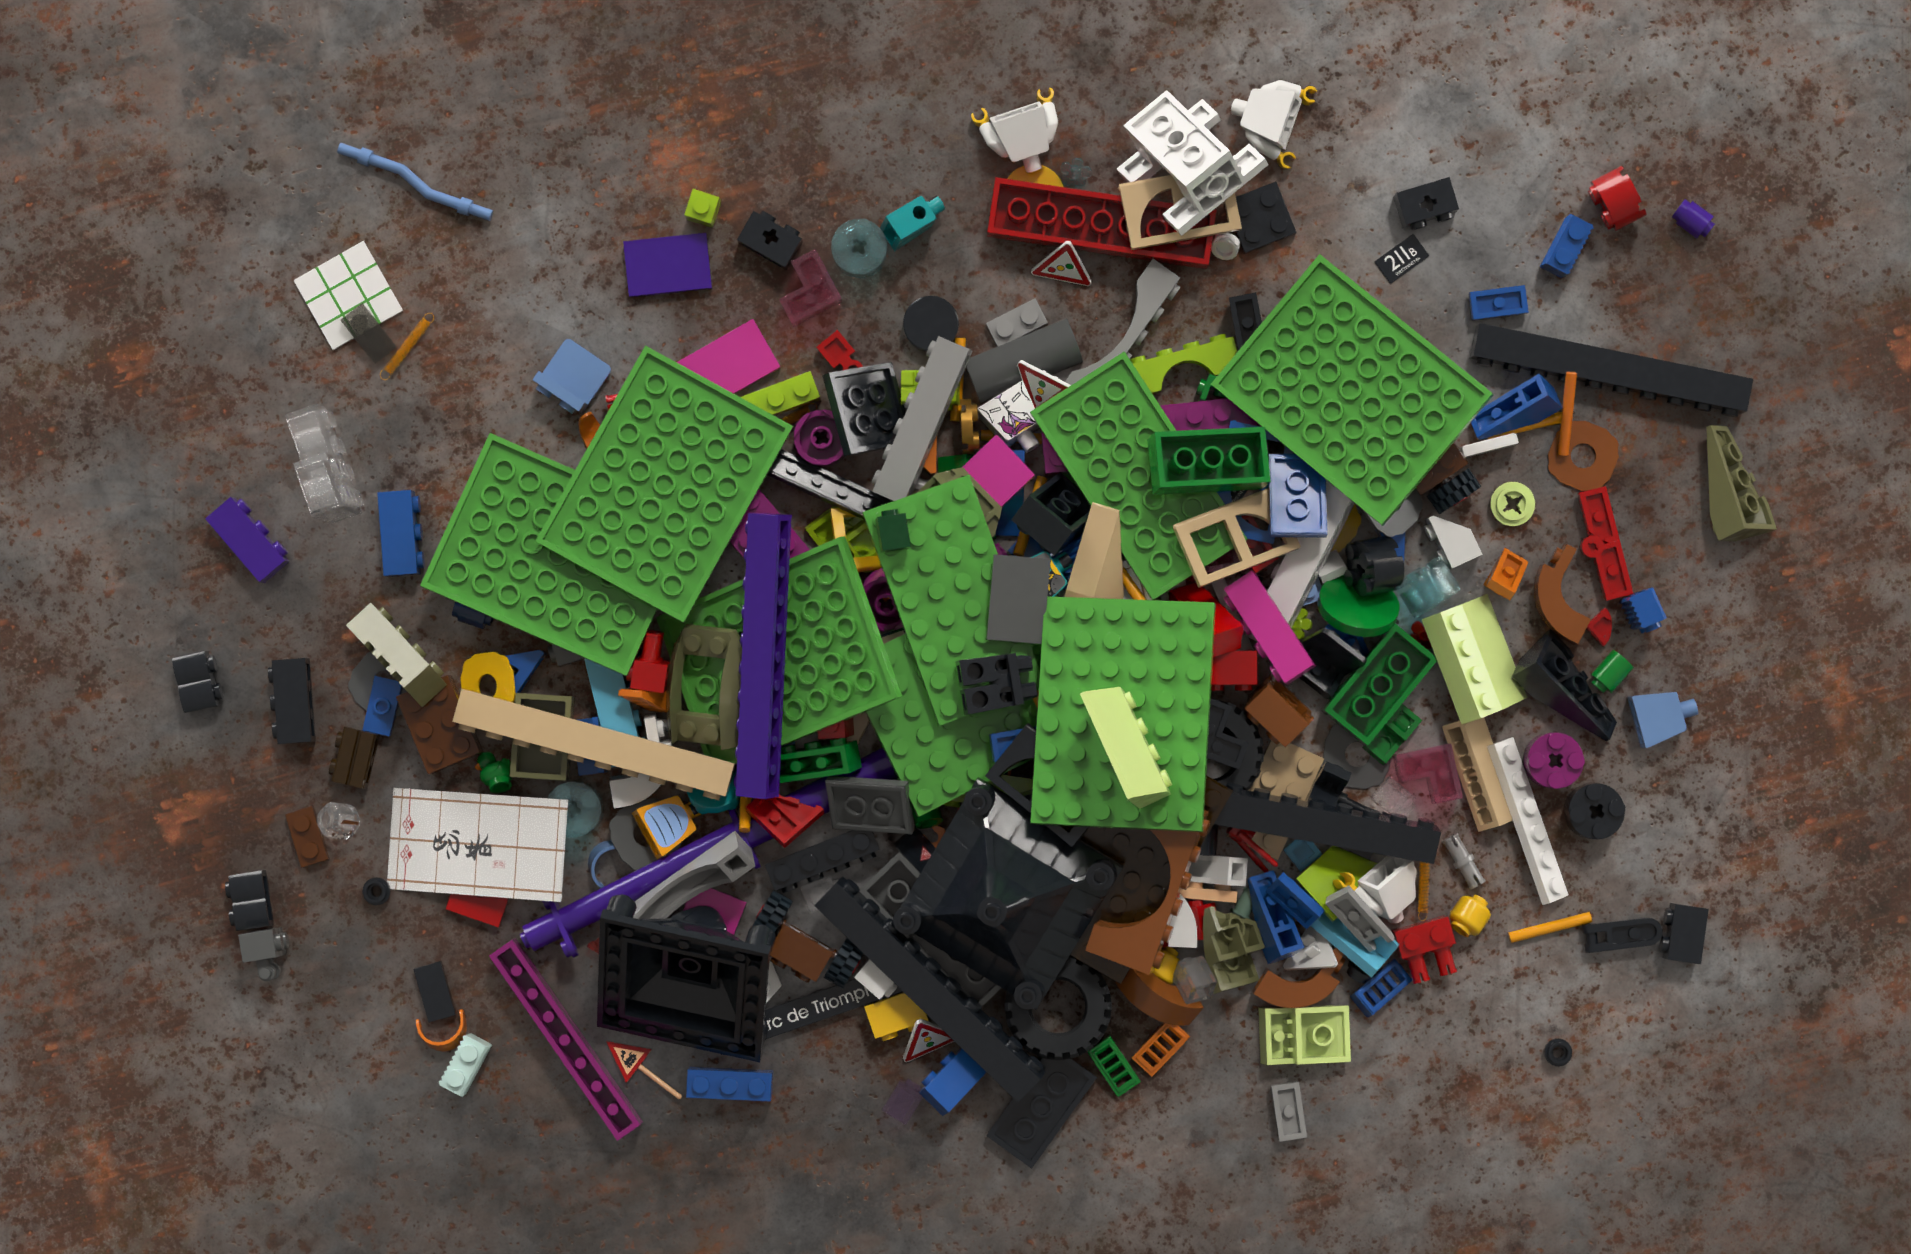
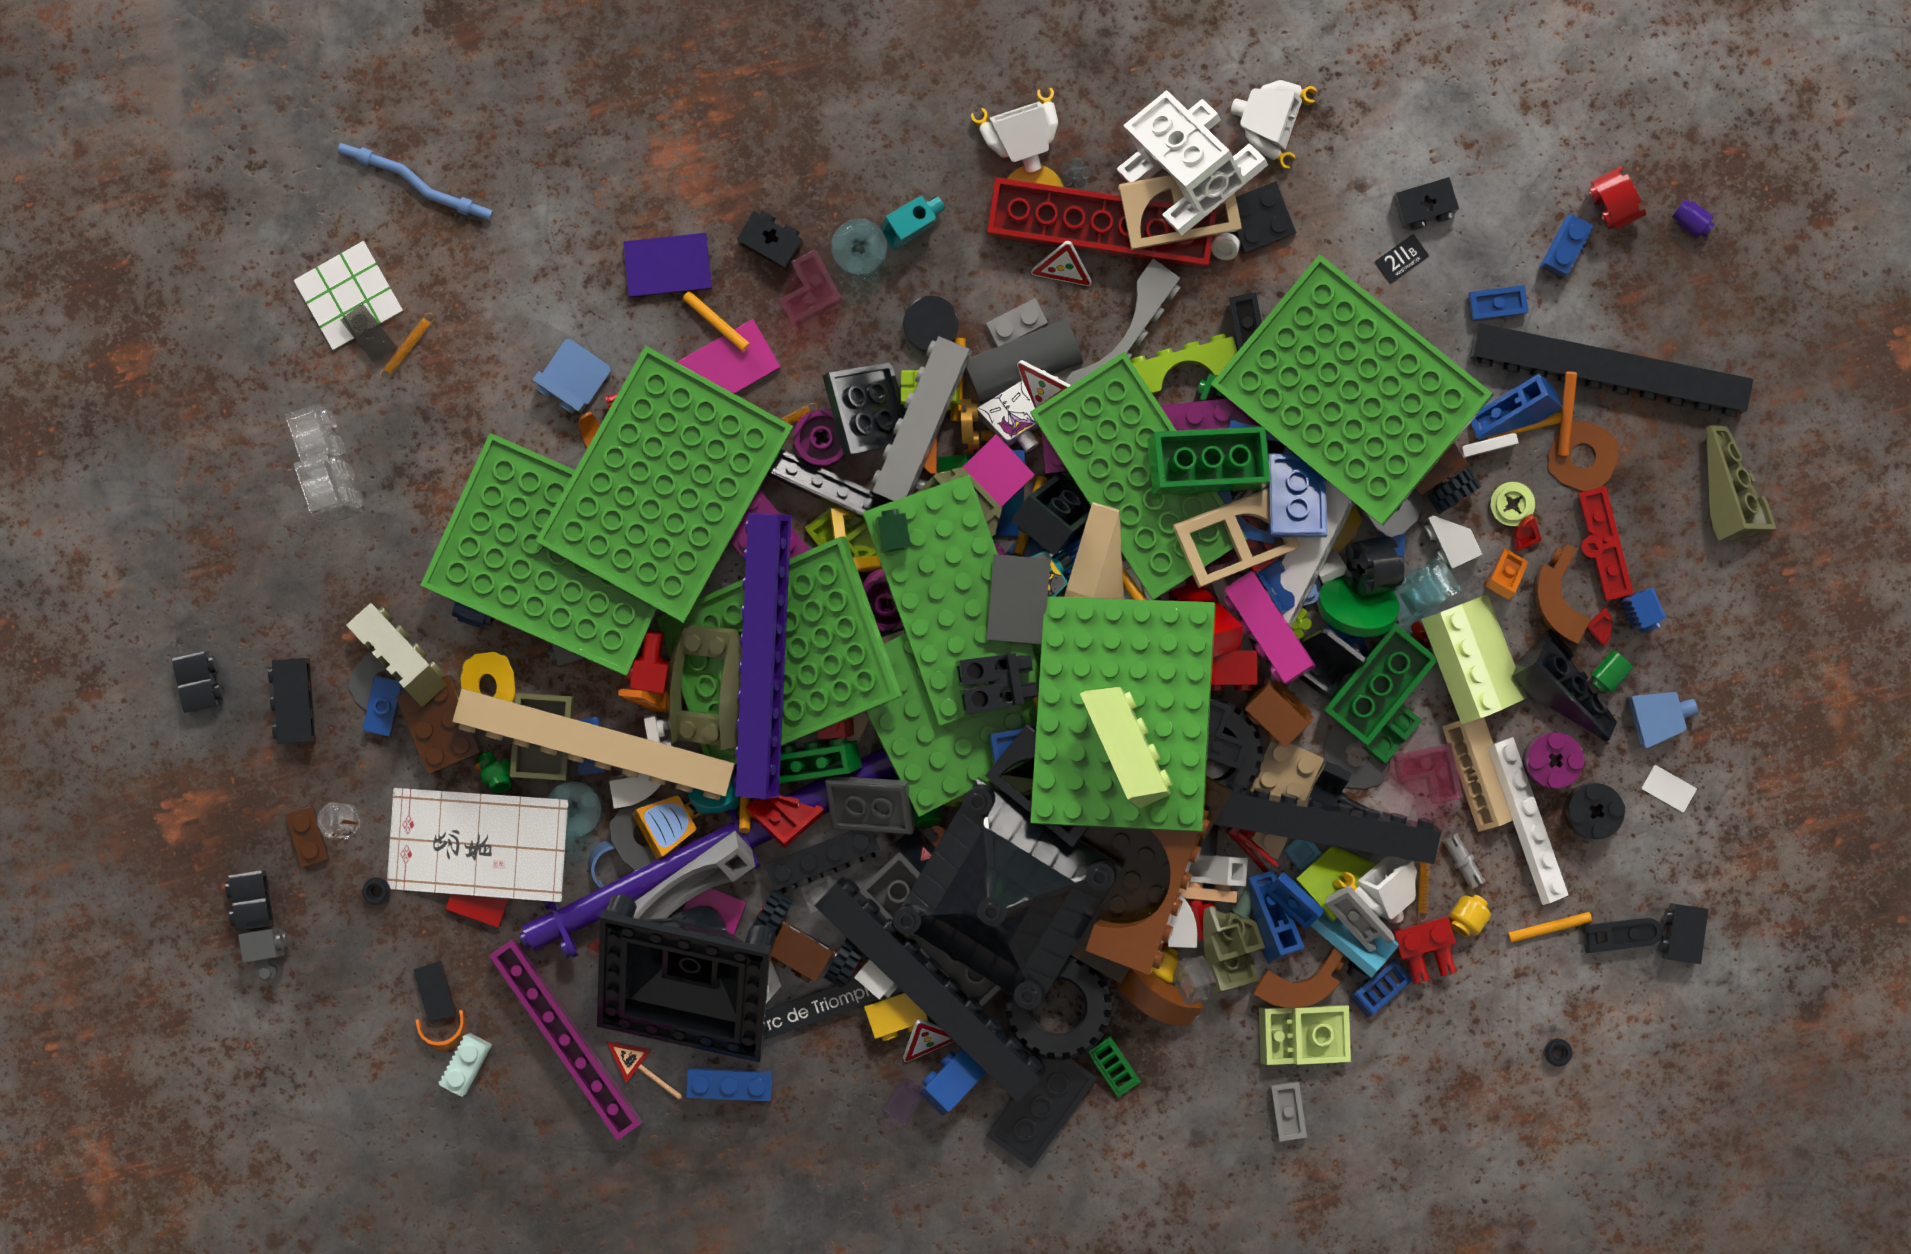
dark purple brick [205,497,290,583] -> none
dark brown brick [329,727,380,789] -> none
blue brick [377,490,425,577] -> none
blue slope [506,650,547,693] -> none
medium azure brick [584,659,646,768] -> none
lime brick [684,189,721,228] -> none
lime arch [741,371,821,415] -> none
red plate [816,330,863,370] -> none
orange slope [1131,1023,1190,1077] -> none
white piece [1283,926,1338,970] -> none
none -> light orange bar [683,291,750,352]
none -> blue piece [1256,560,1295,612]
none -> red tile [1513,514,1542,551]
none -> white sticker [1642,765,1697,812]

